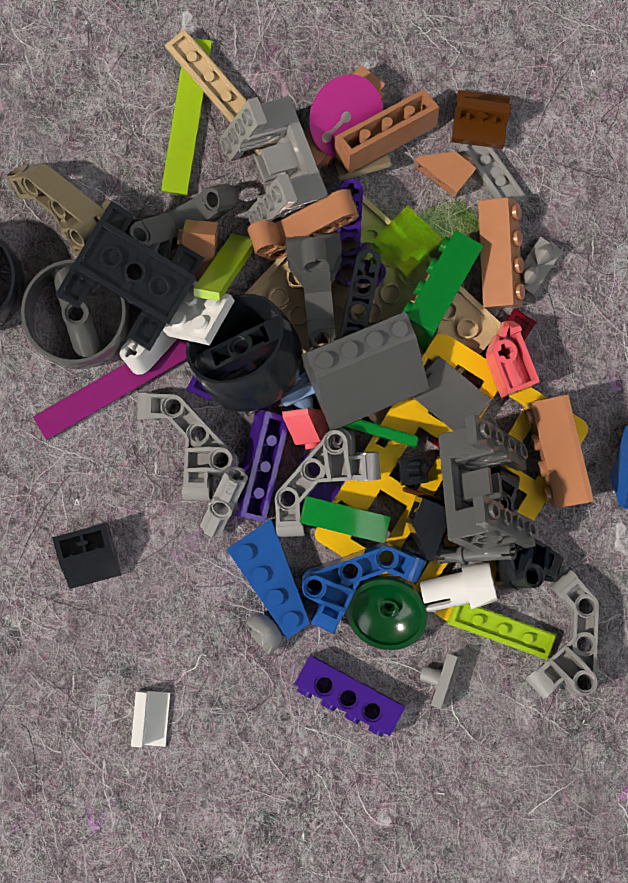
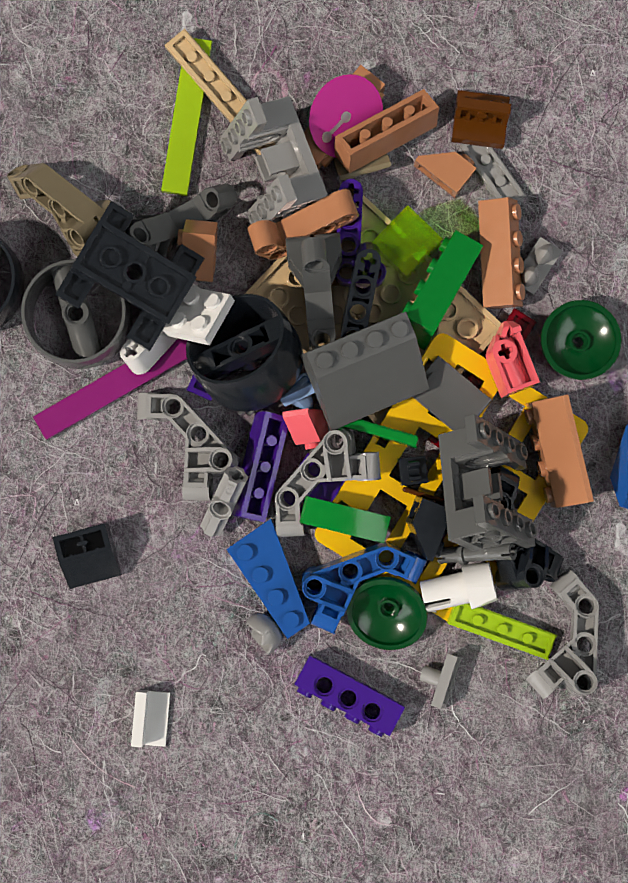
lime tile [193,234,254,301] -> none
none -> dark green dish [540,300,622,380]

